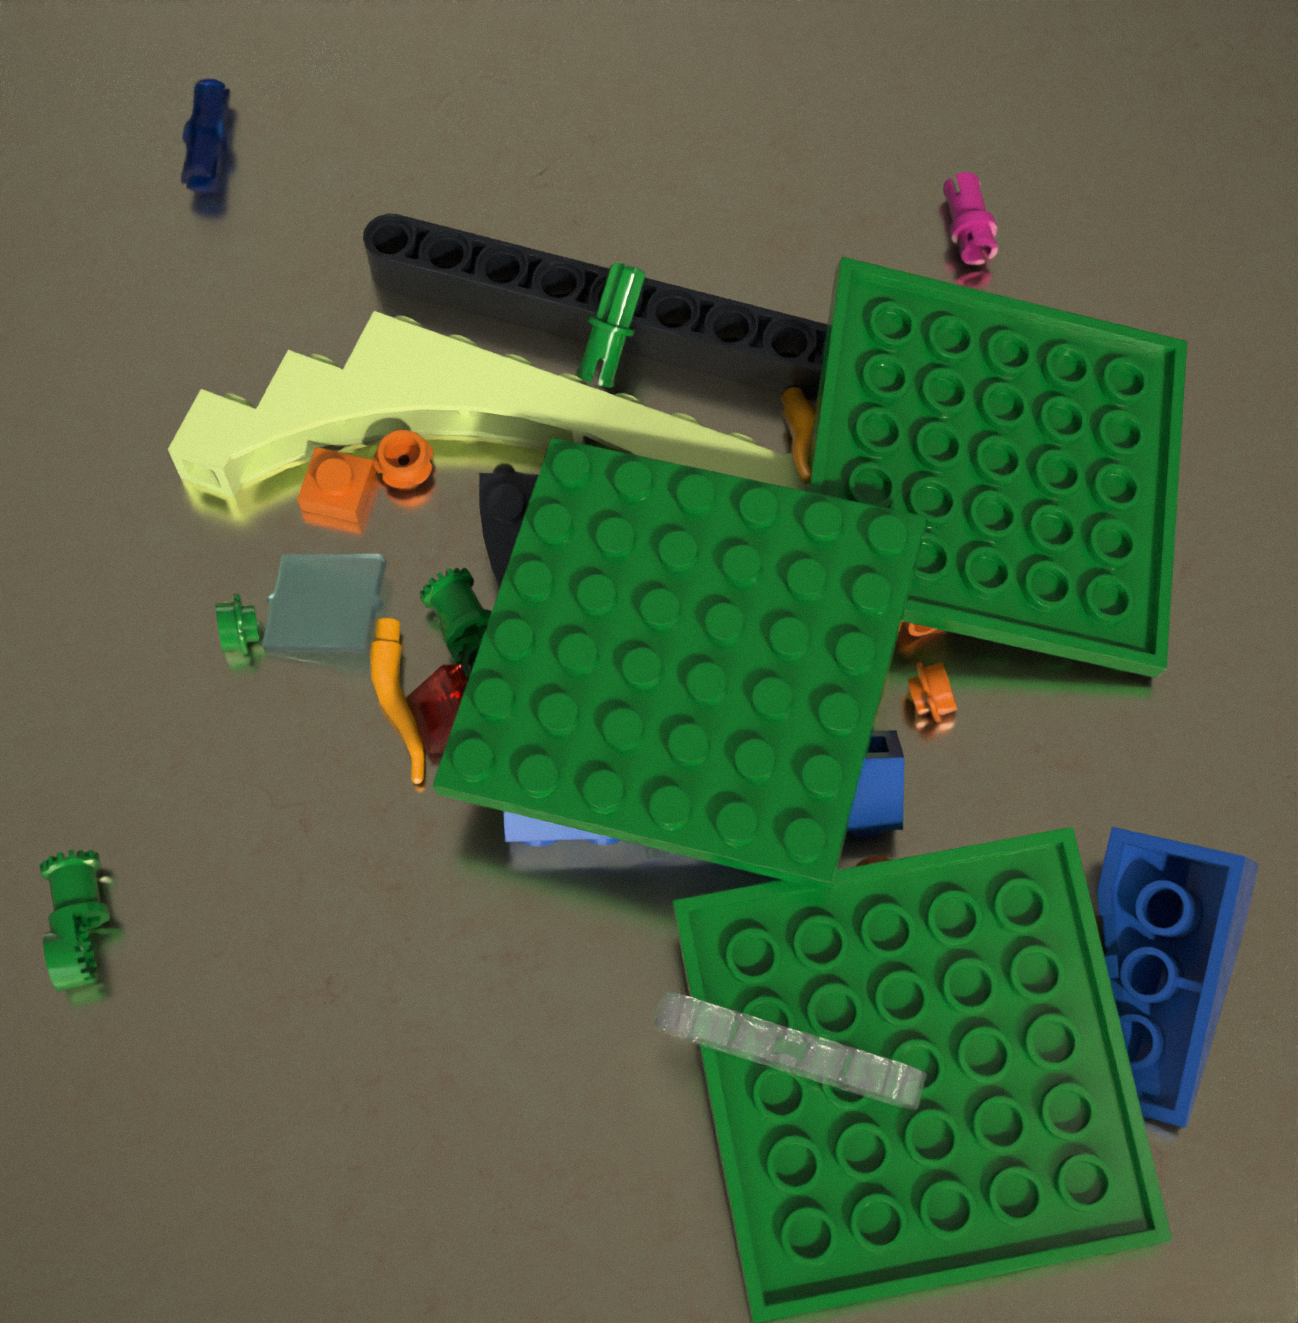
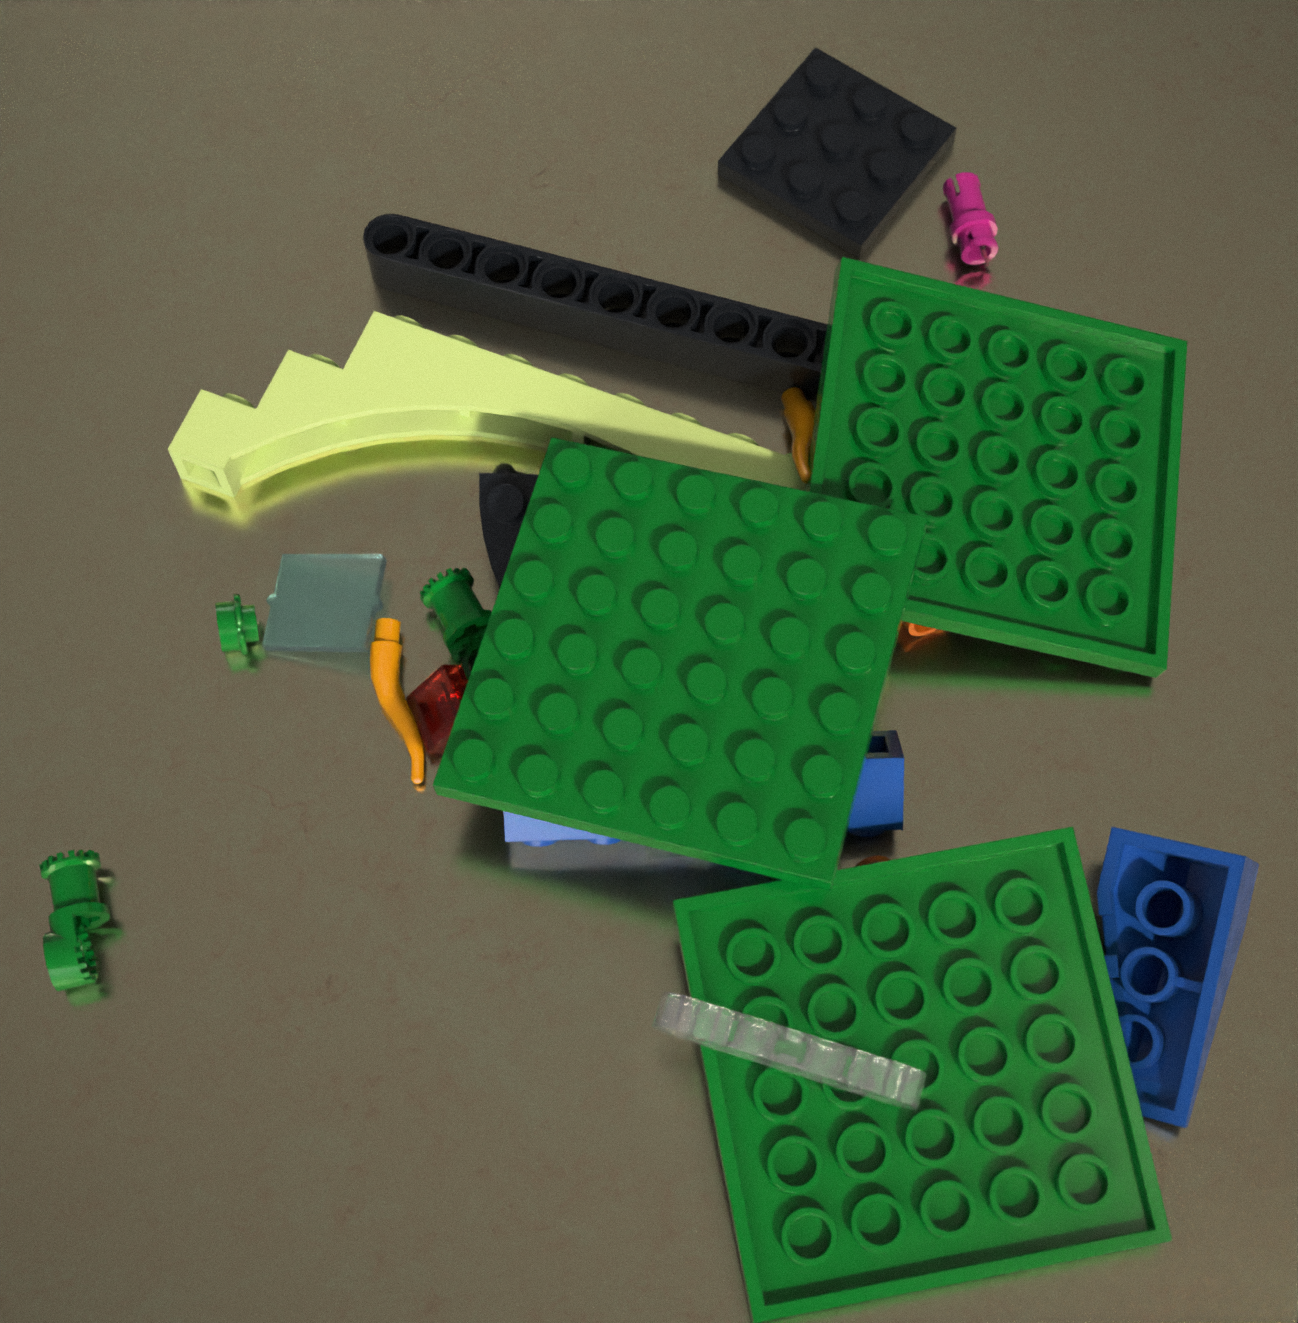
clear blue pin [181,78,231,193] -> none
orange plate [297,447,377,524] -> none
orange plate [373,430,433,488] -> none
green axle [576,262,646,387] -> none
orange plate [907,661,958,723] -> none
none -> black plate [718,47,957,259]

